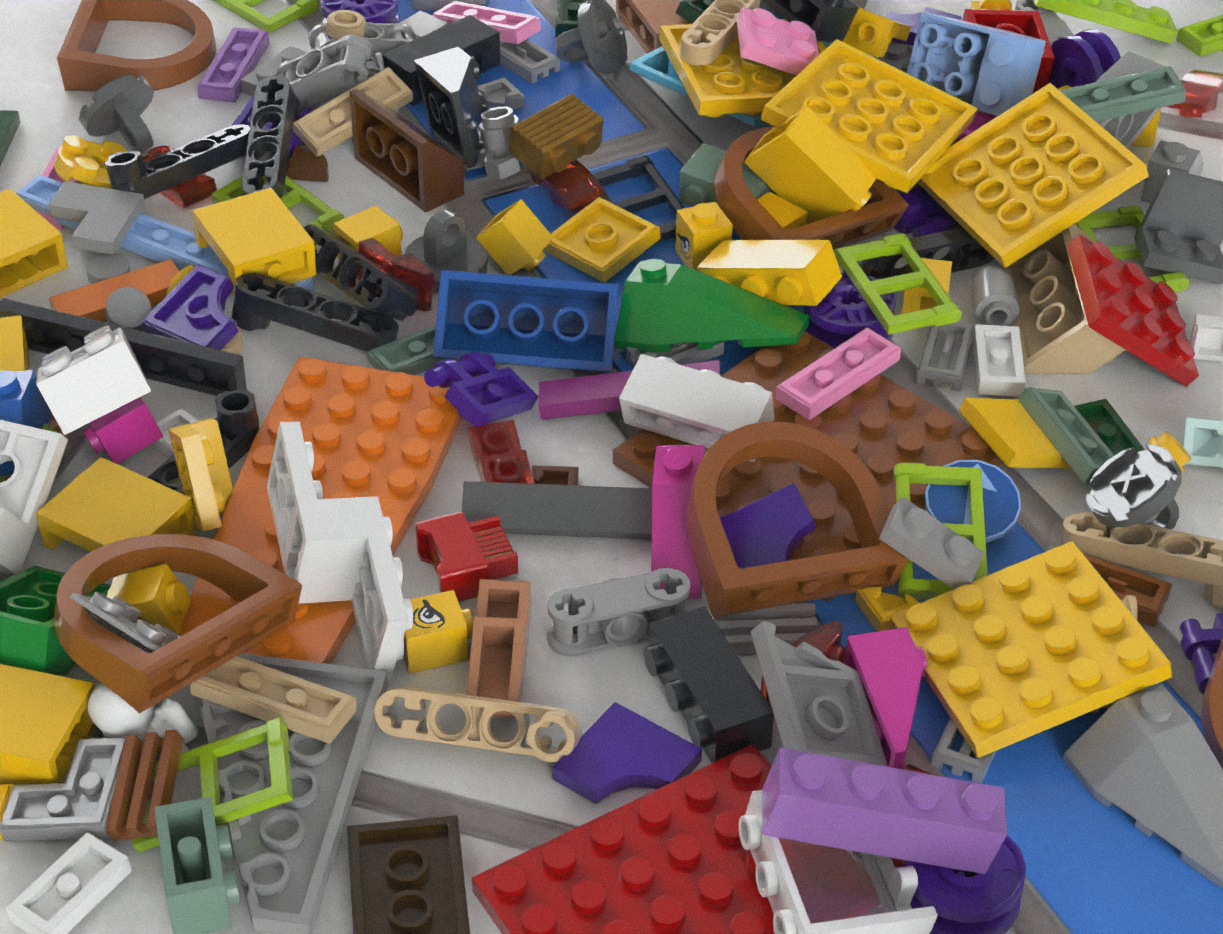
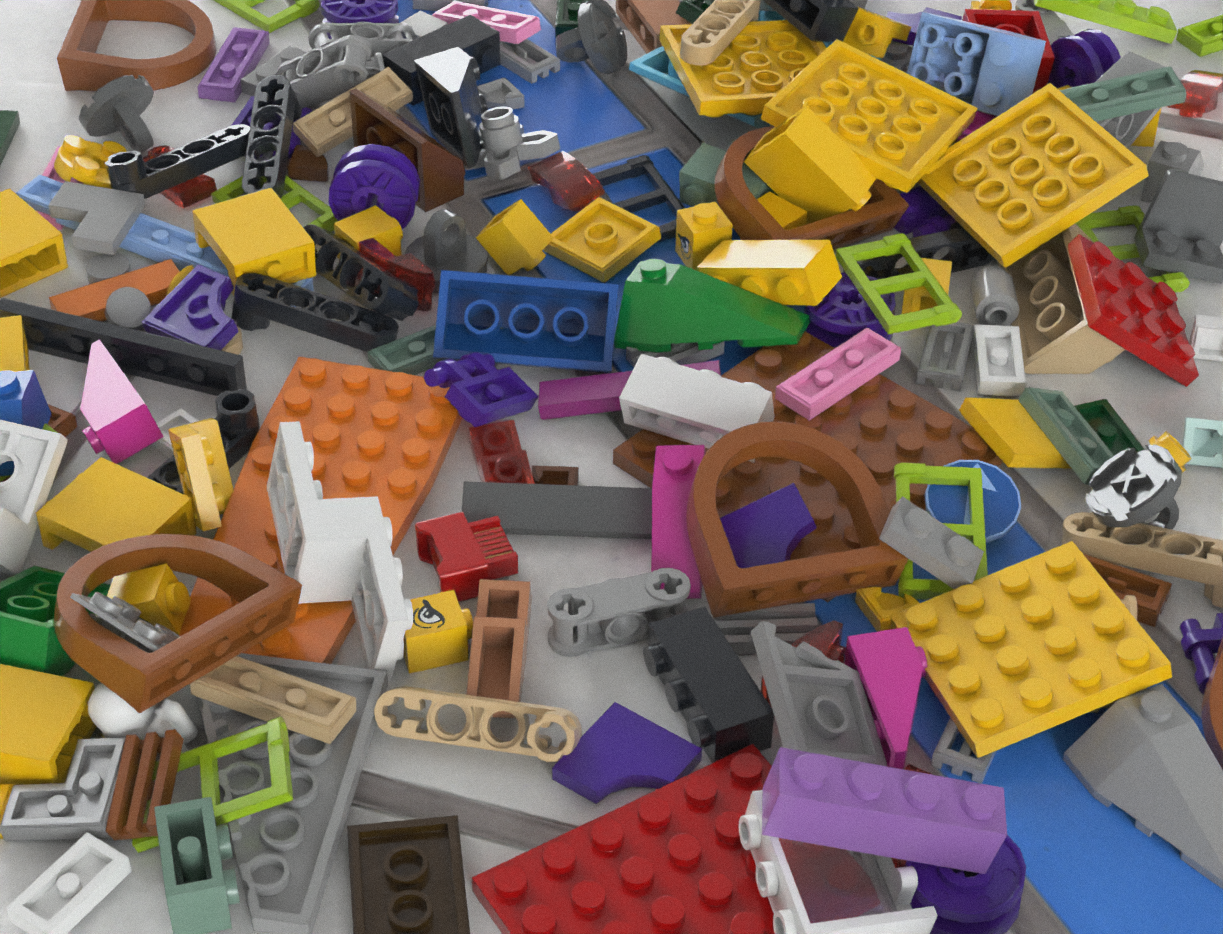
white slope [36,325,151,435] -> none
tan tile [326,10,365,40] -> none
pearl gold brick [509,93,604,179] -> none
bright pink plate [737,7,819,75] -> none
none -> dark purple wheel [328,144,420,229]

